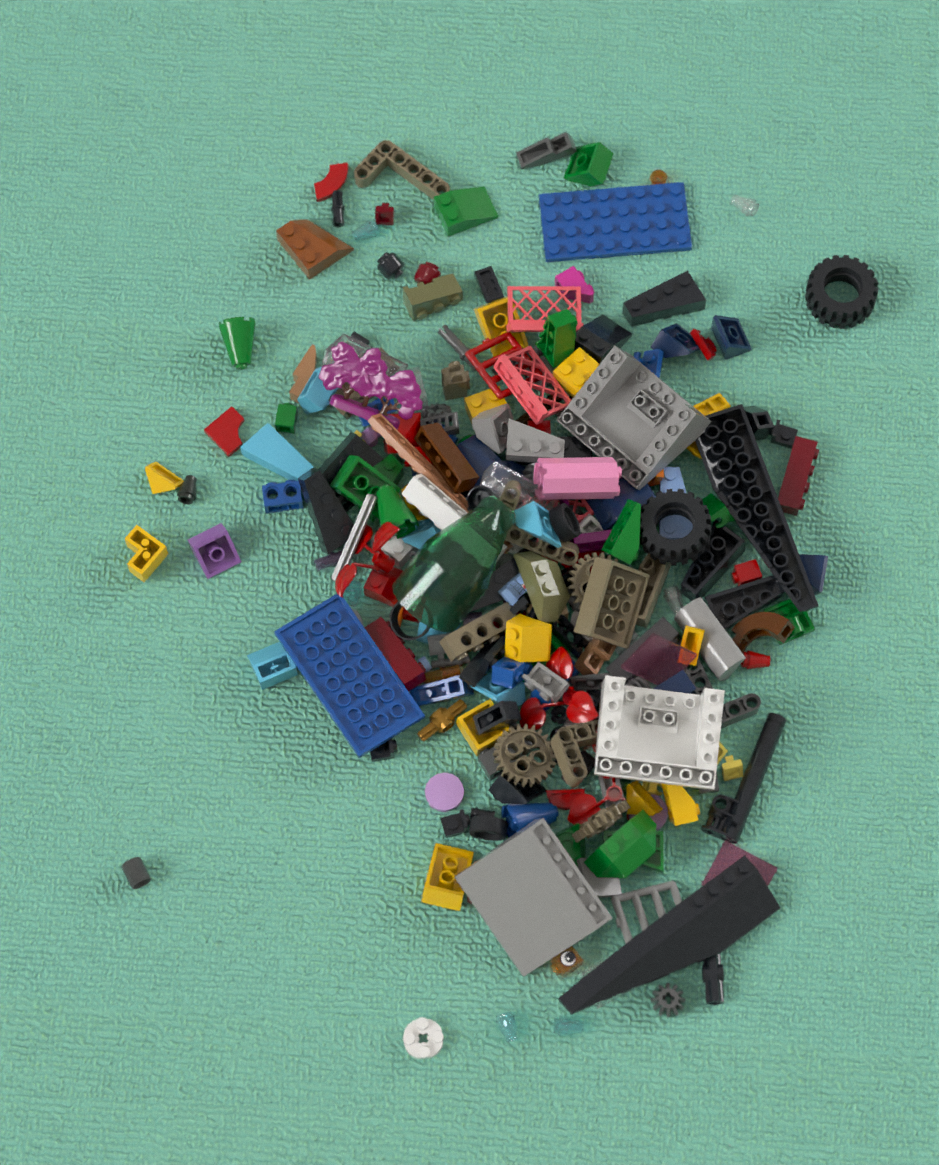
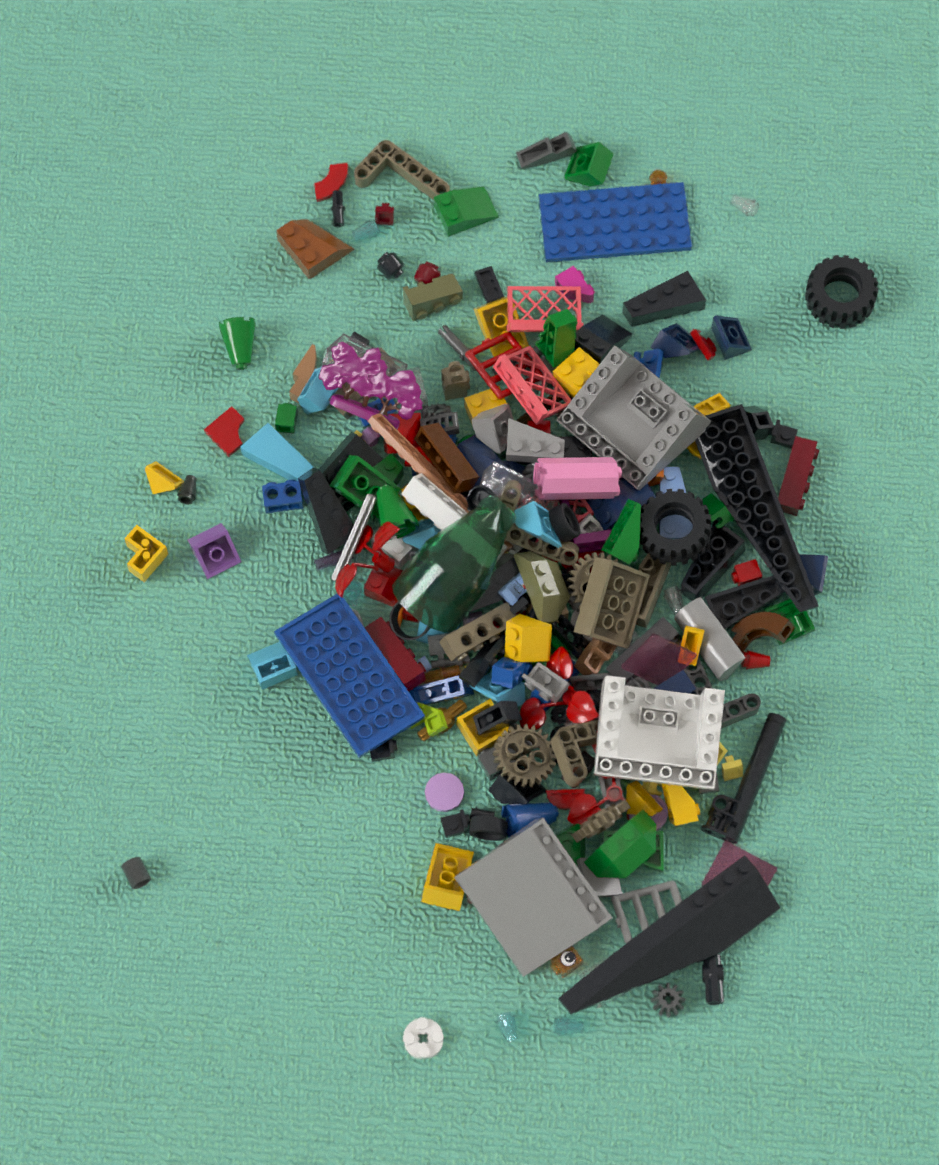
none -> lime tile [409,702,448,737]

